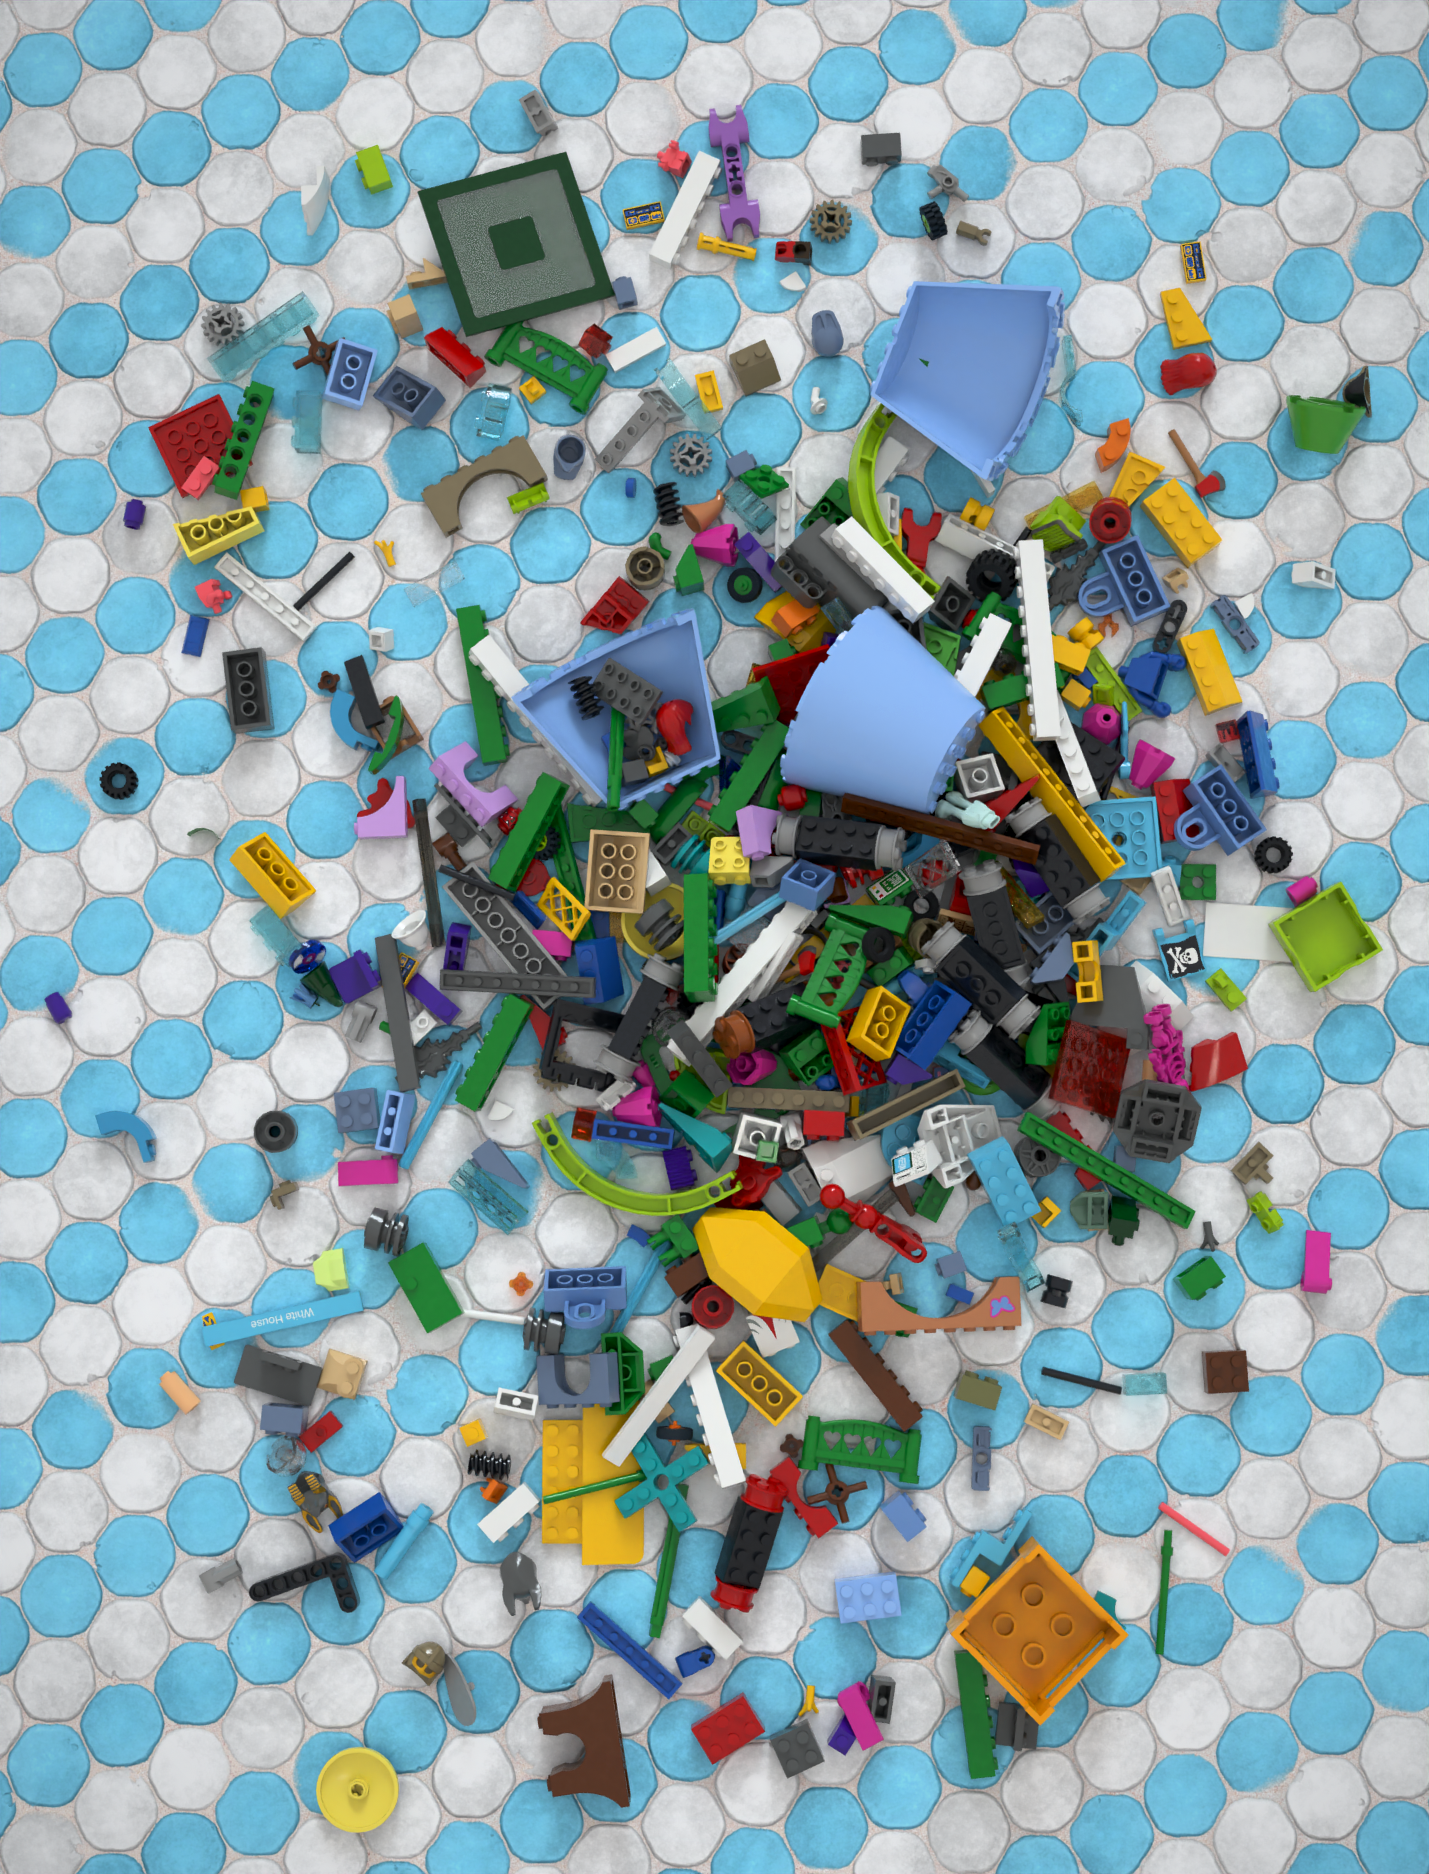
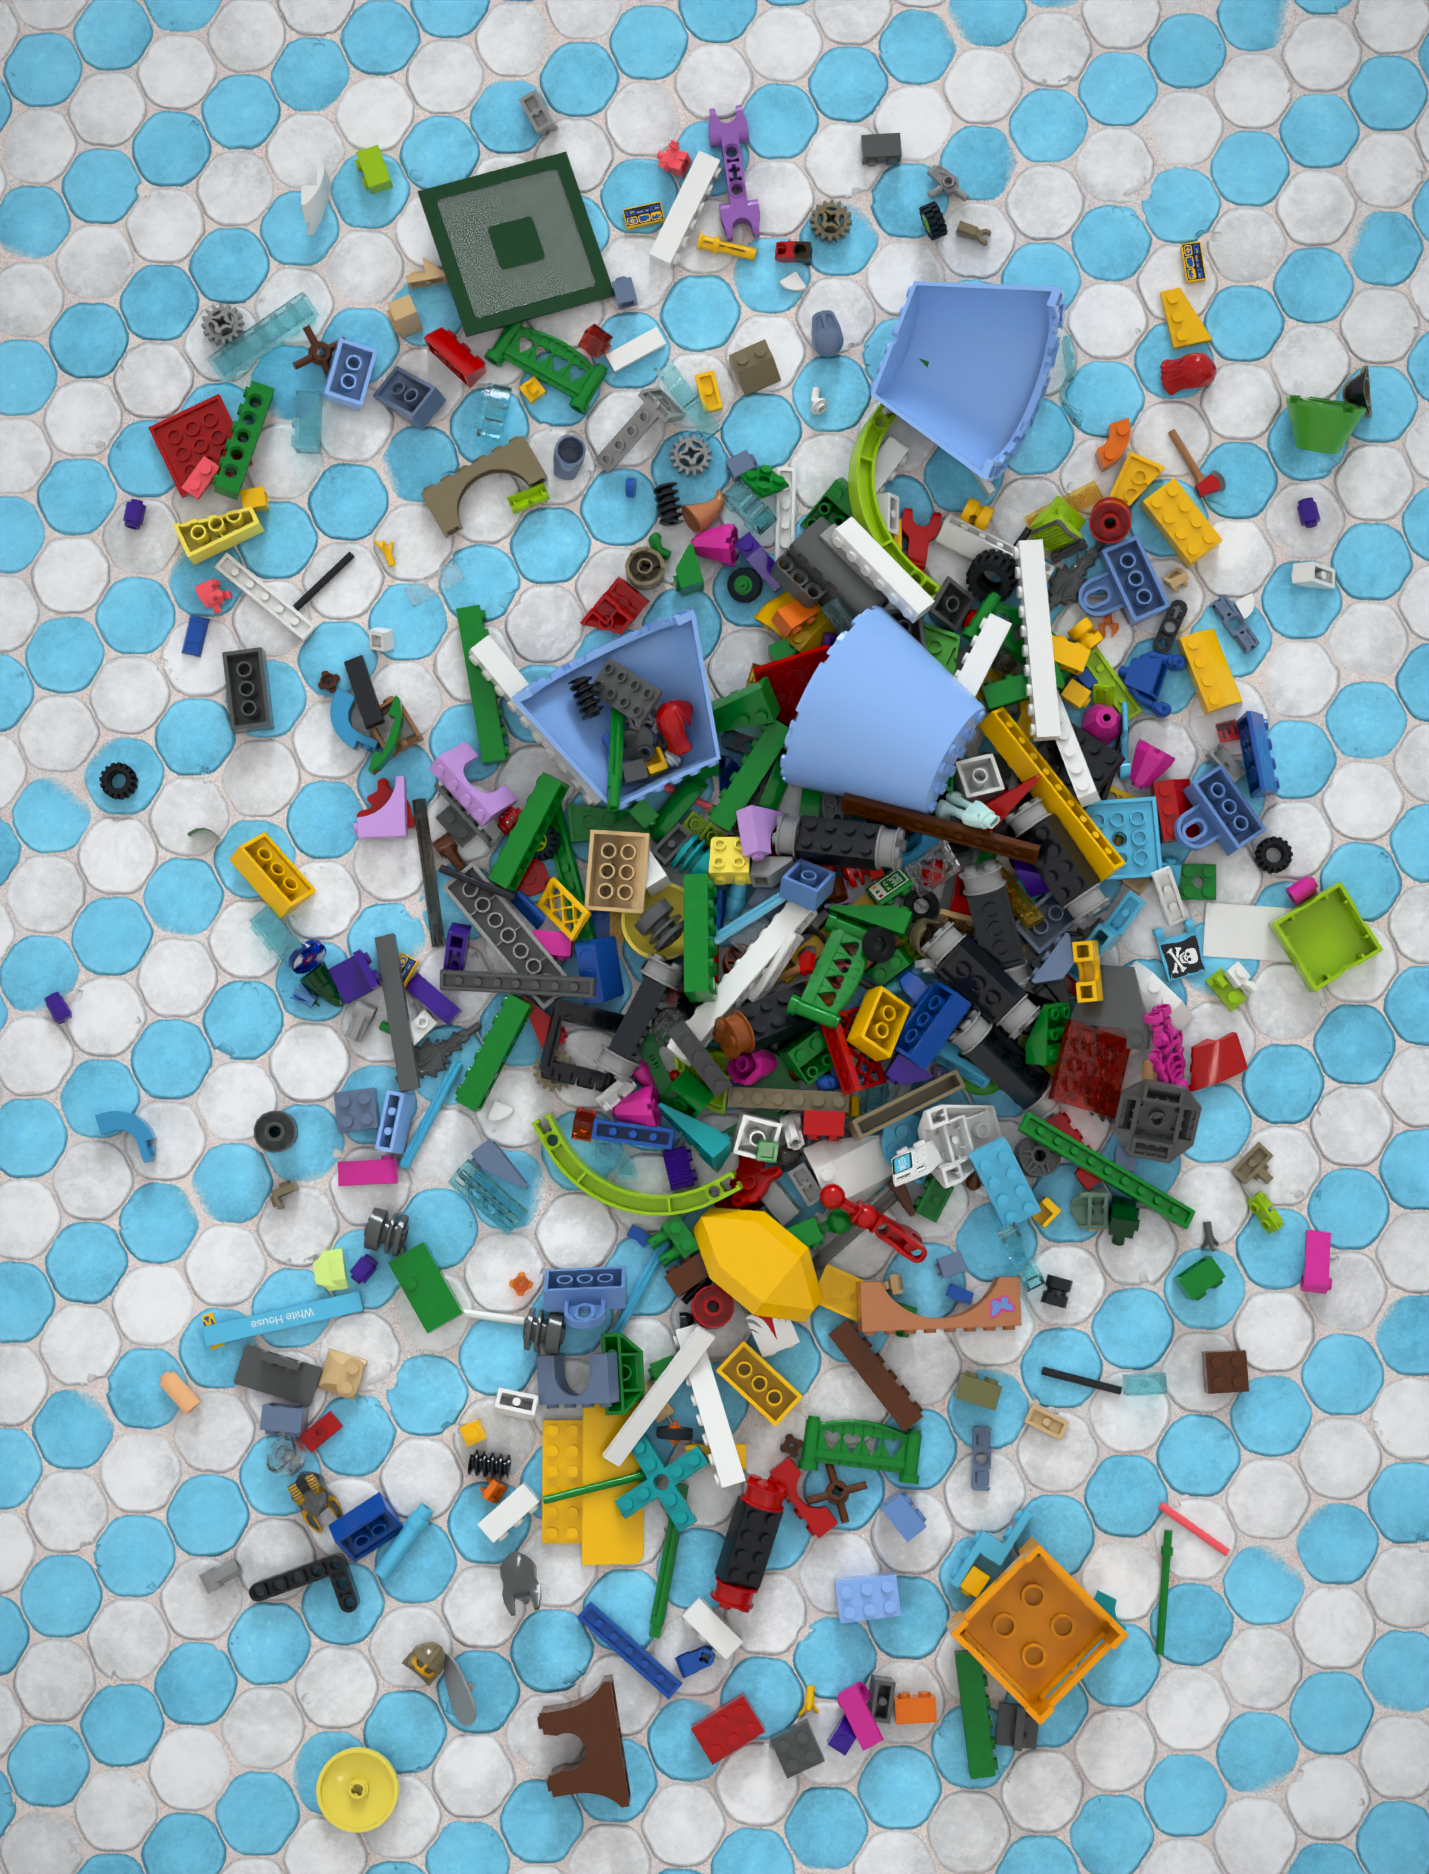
white hat [391,910,428,950] -> none
red head [777,784,808,811] -> none
none -> dark purple brick [350,1253,379,1284]
none -> orange brick [894,1691,937,1725]
none -> white plate [1223,961,1259,998]
none -> dark purple brick [1297,497,1321,528]

